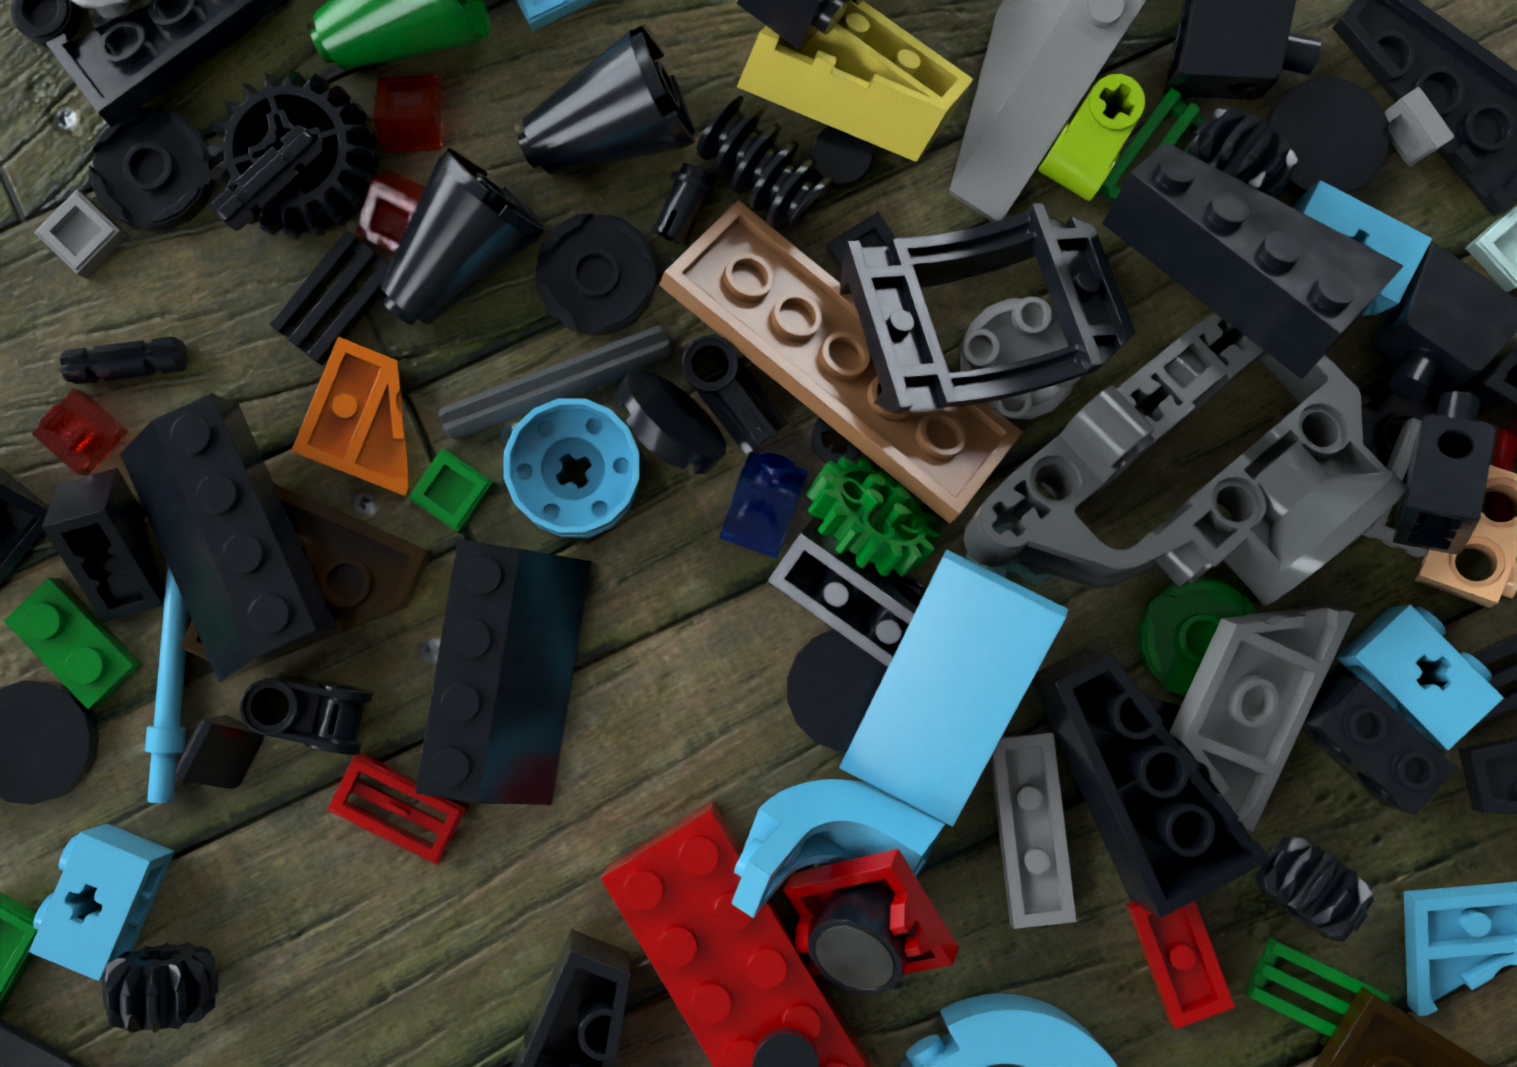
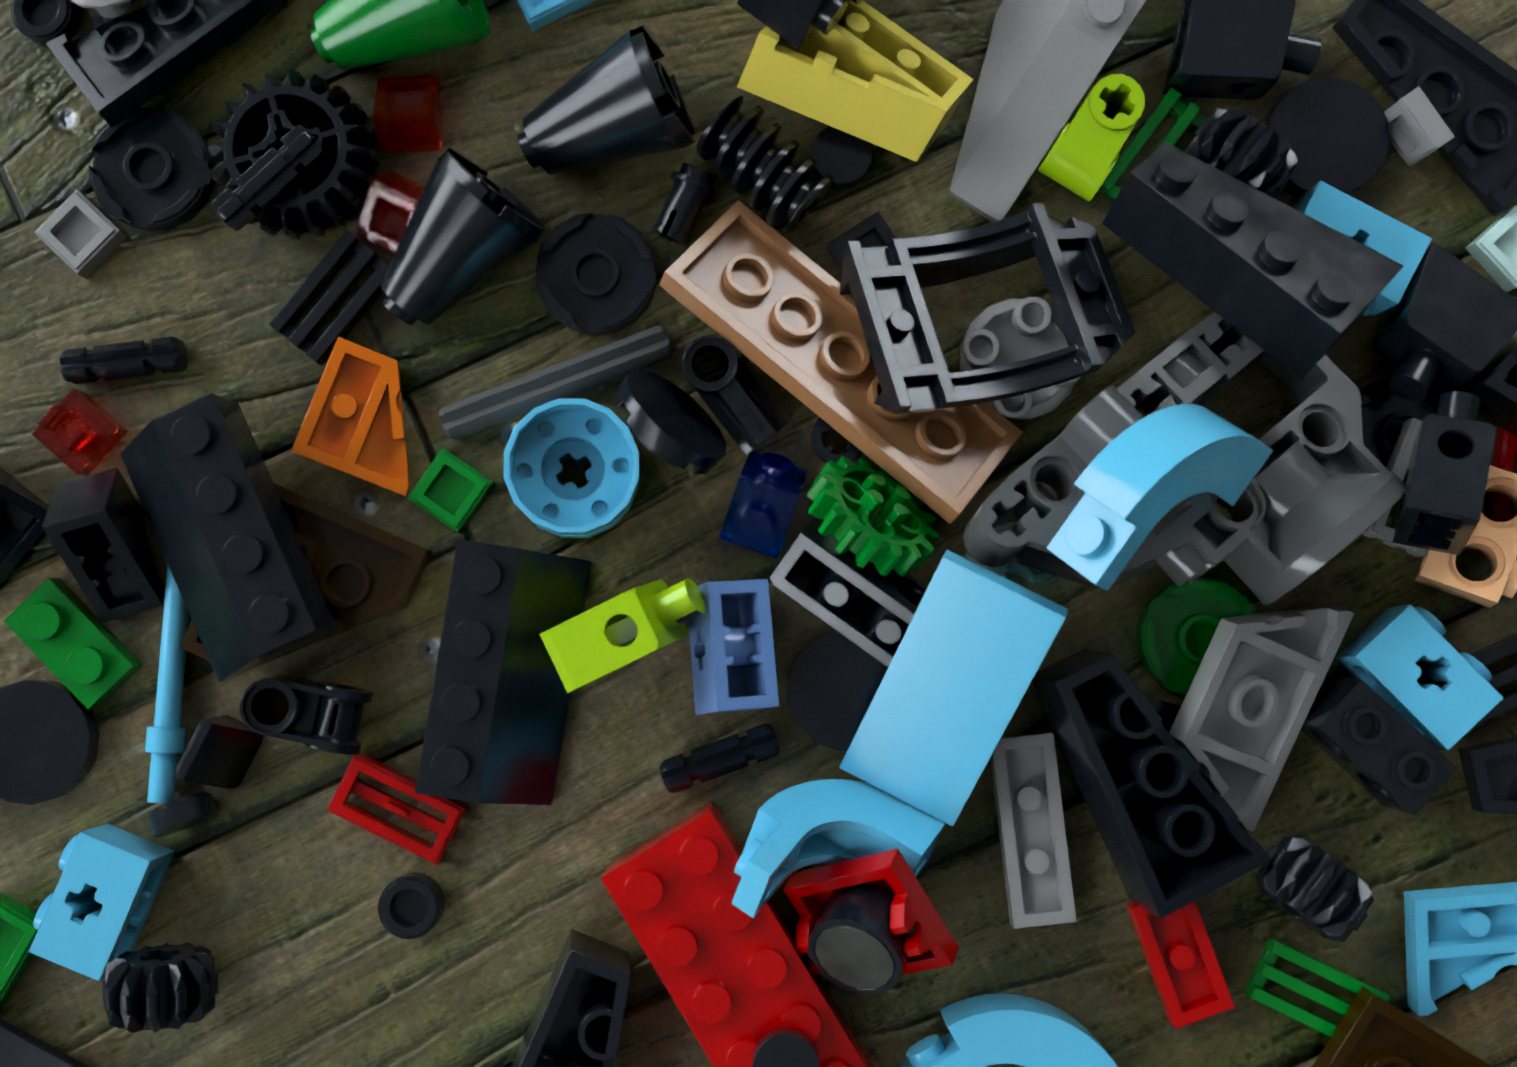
none -> black tile [148,792,219,838]
none -> black tile [378,872,445,939]
none -> lime torso [540,578,706,693]
none -> black axle [659,723,780,793]
none -> medium blue brick [688,579,779,715]
none -> medium azure arch [1047,404,1273,591]

